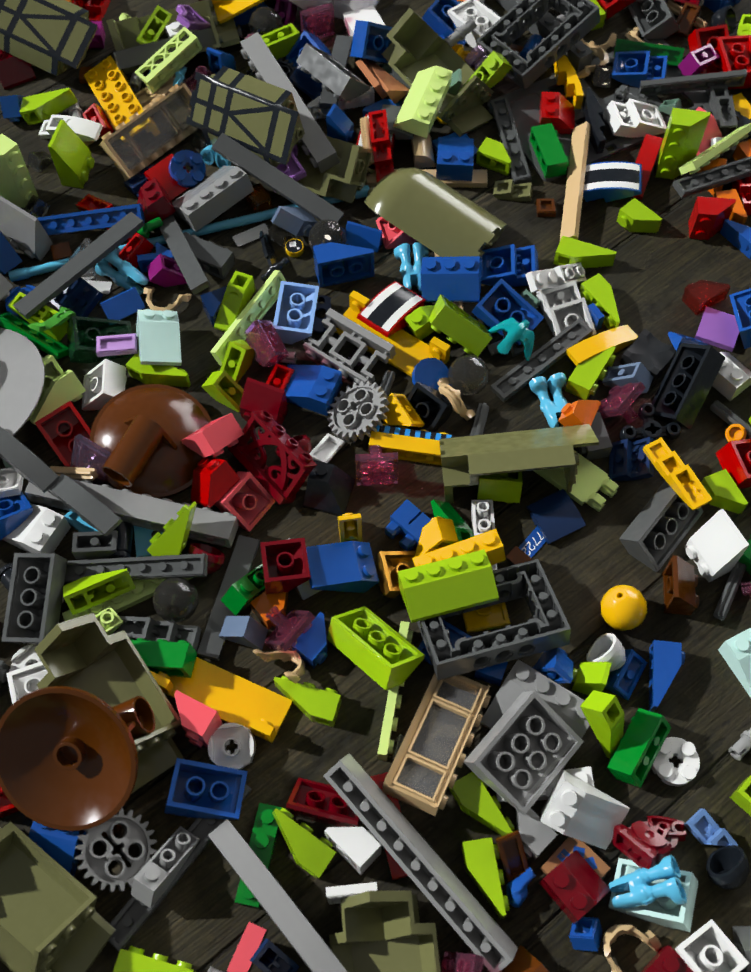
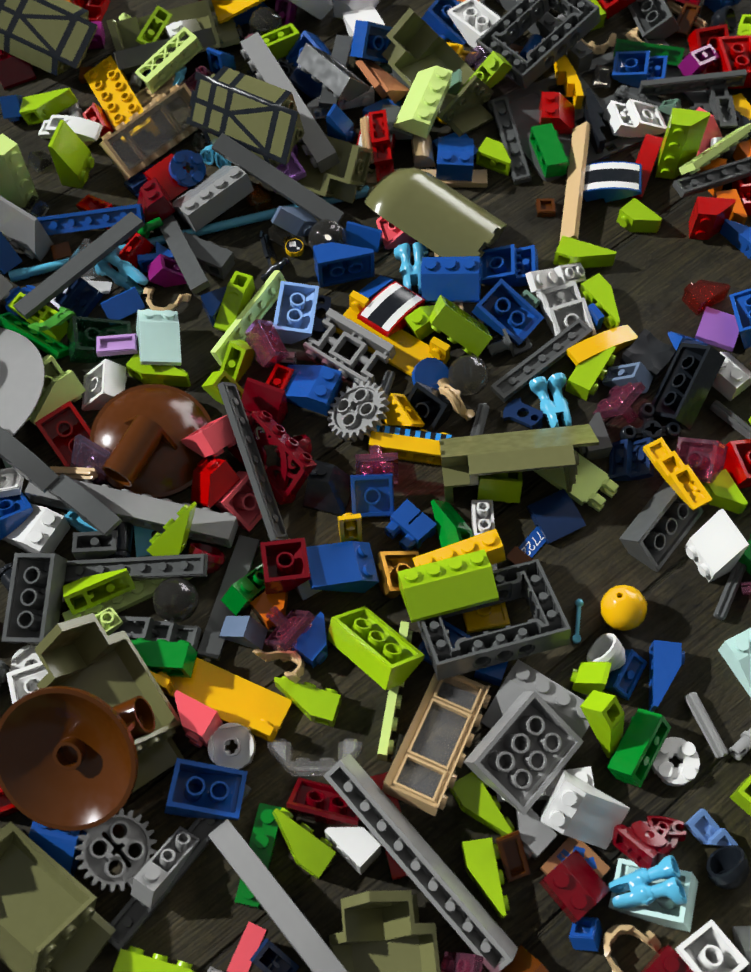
medium lavender tile [176,5,211,30] -> none
white sticker [232,224,270,247] -> none
clear pink plate [300,3,335,39] -> none
white tile [309,433,345,463] -> none
white tile [326,882,378,904] -> none
yellow slope [415,516,459,557] -> none
light grey pin [444,18,477,48] -> none
teal animal [488,317,535,361] -> none
olive slope [493,179,533,201] -> none
blue animal [506,867,536,908] -> none
blue slope [533,648,573,684] -> none
orange slope [558,400,601,426] -> none
tan helmet [577,43,609,79] -> none
reddish brown slope [663,555,699,615] -> none
light orange plate [725,424,747,442] -> none
none -> dark grey tile [217,382,288,541]
none -> clear slope [267,739,362,776]
none -> blue tile [350,473,394,518]
none -> blue slope [358,275,394,301]
none -> dark blue piece [503,397,544,430]
none -> medium azure hinge [572,599,584,644]
none -> clear pink slope [676,437,728,483]
none -> light grey axle [684,692,728,759]

